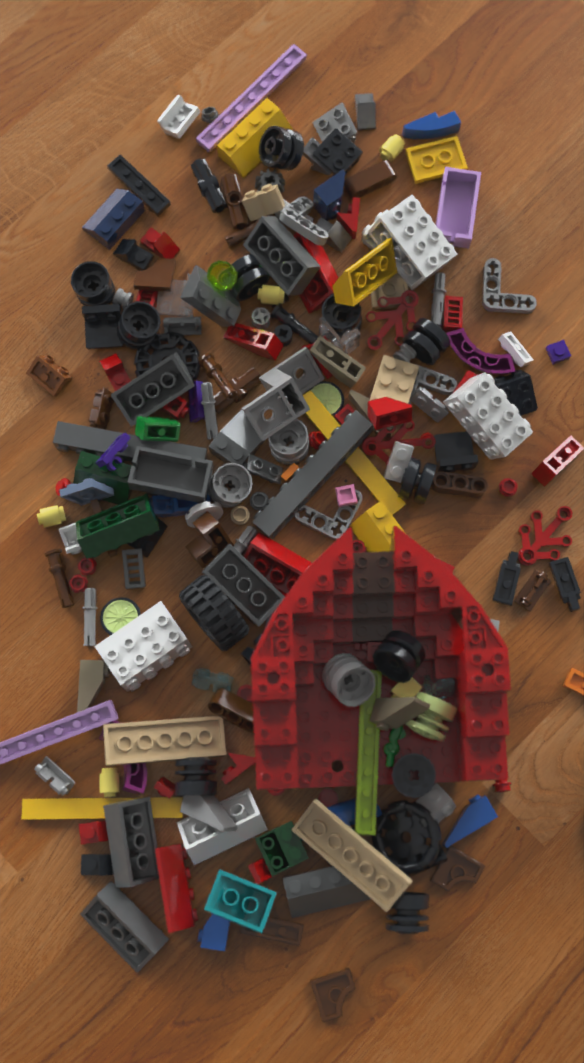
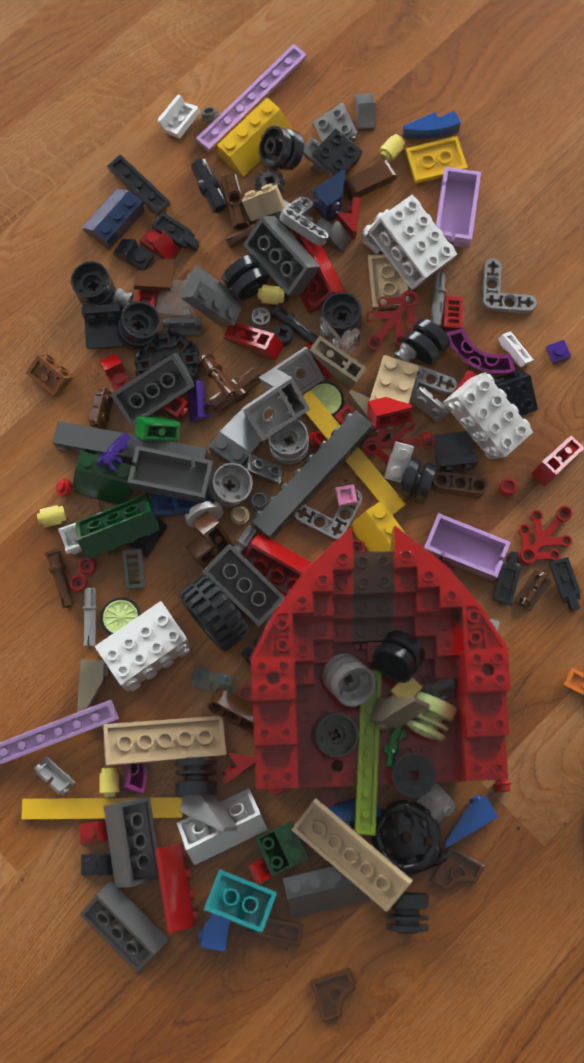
sand blue plate [60,478,114,506] -> none
red plate [154,776,175,799] -> none
light grey axle [201,382,218,439] -> none
clear neon green hair [207,260,237,291] -> none
orange tile [281,462,299,483] -> none
yellow slope [333,238,398,306] -> none
none -> black hinge [151,212,200,251]
none -> pearl dark grey wheel [311,713,358,757]
none -> lavender piece [424,513,511,581]

